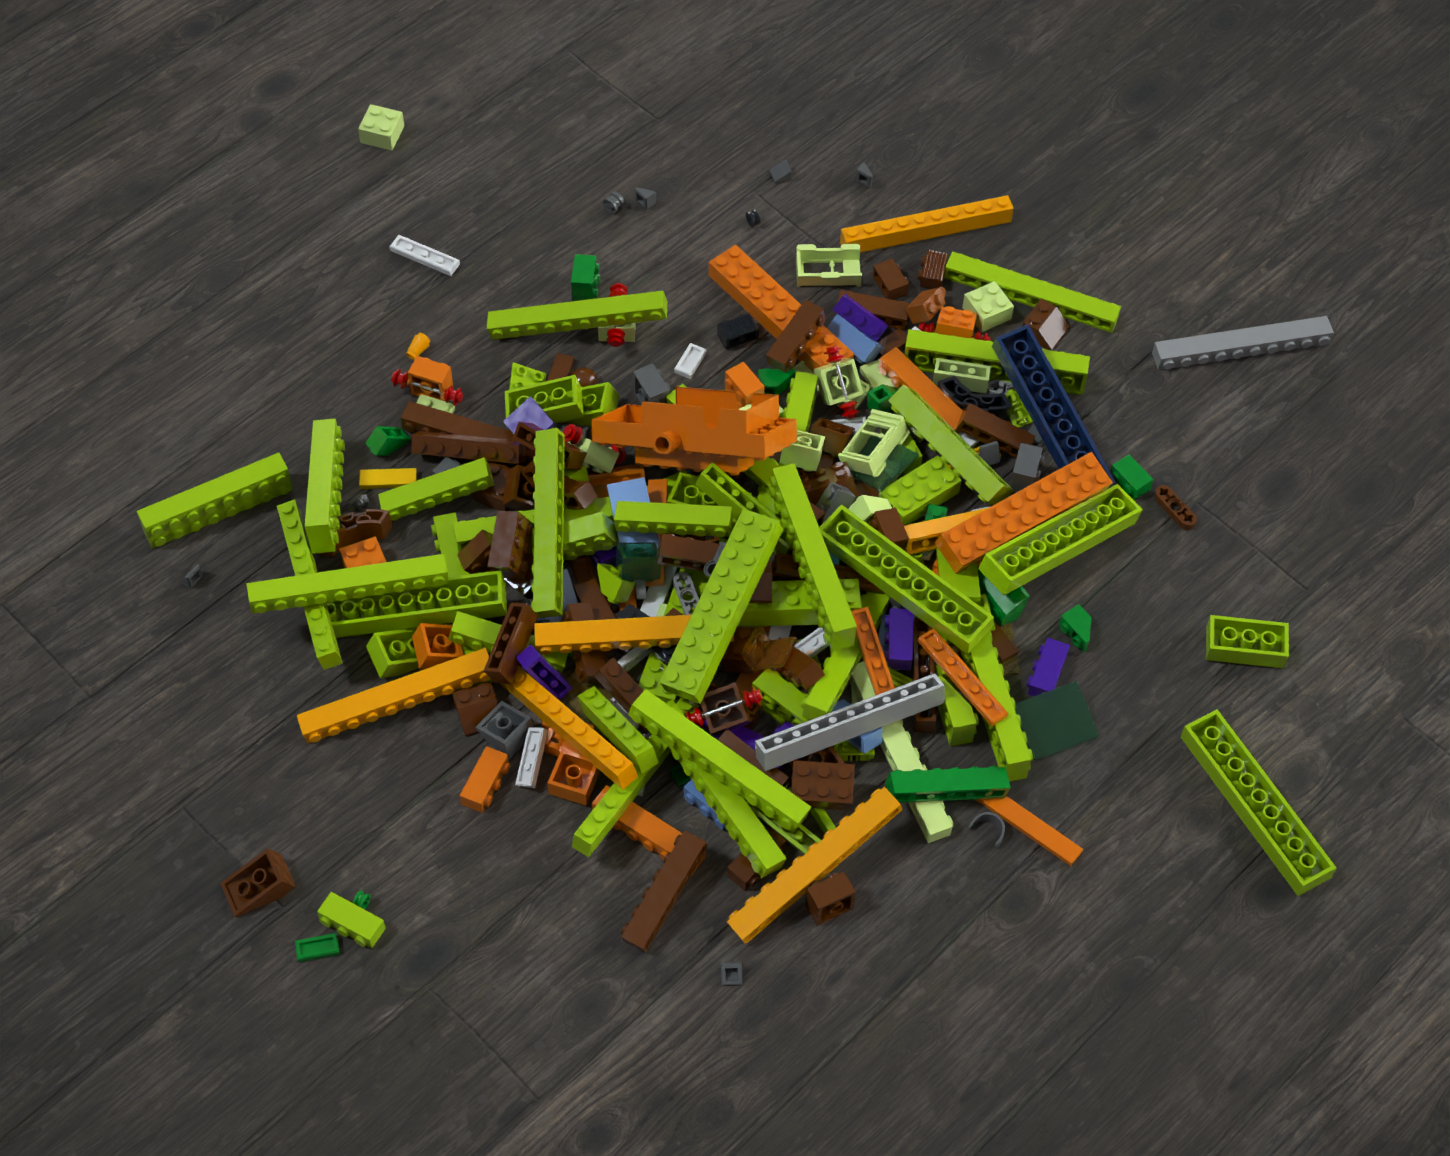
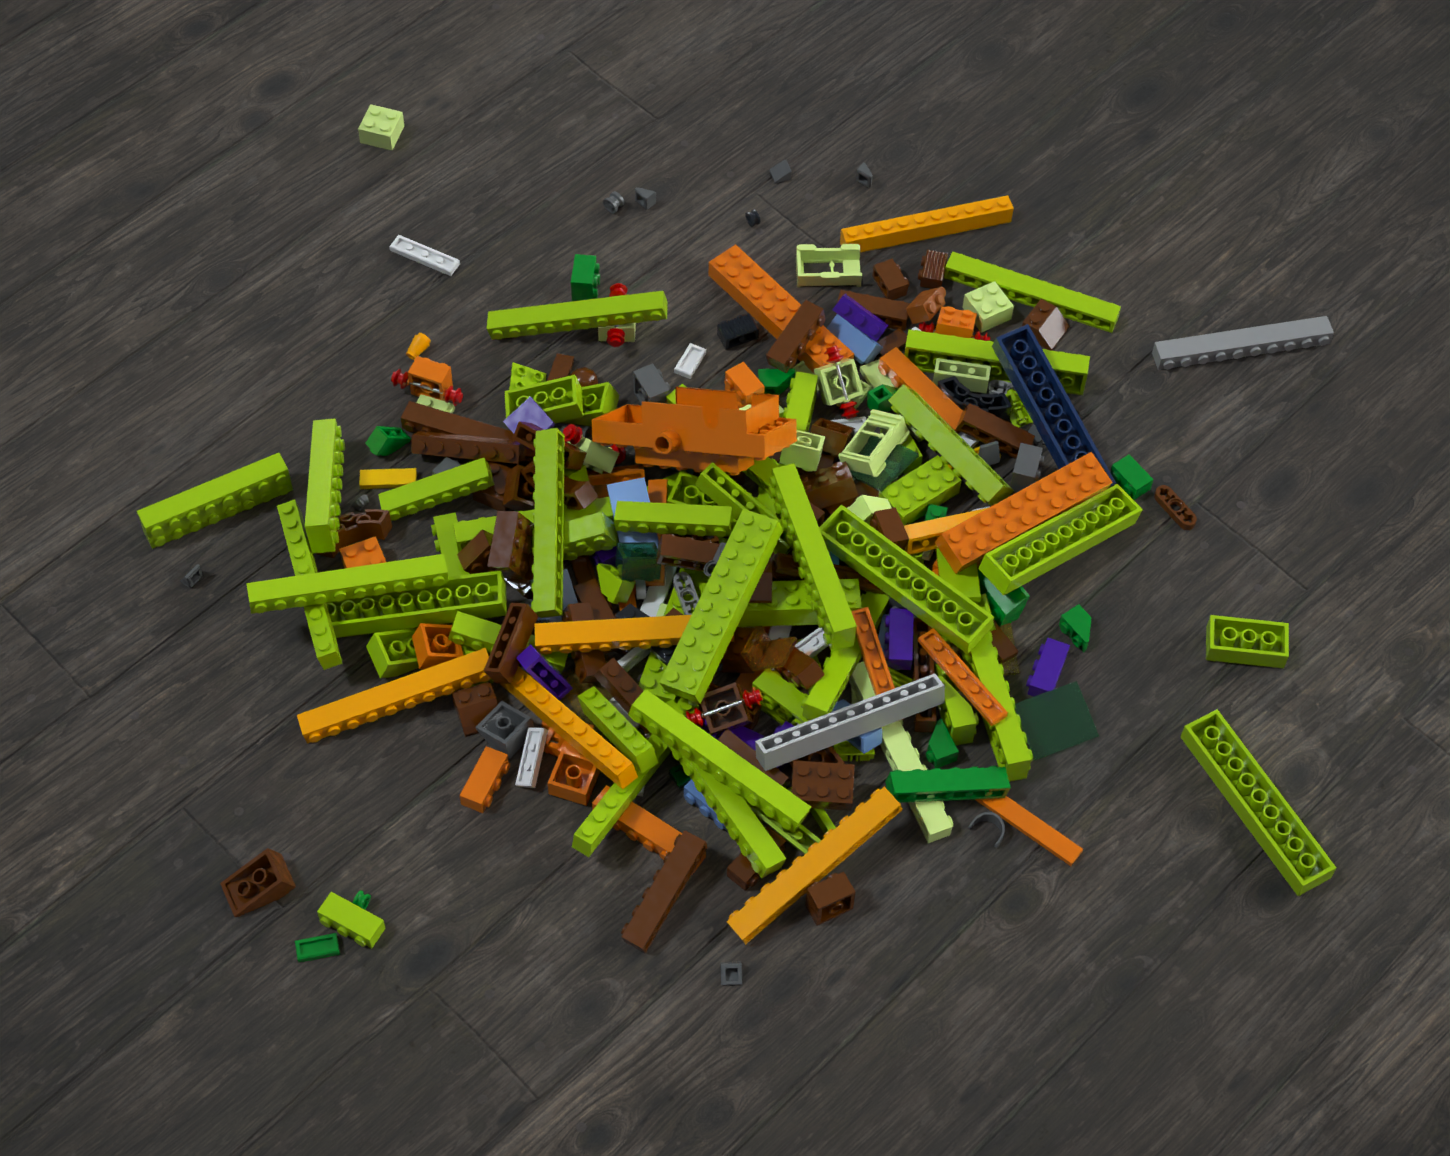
dark grey brick [815,482,856,523] -> none
none -> green slope [926,719,959,768]

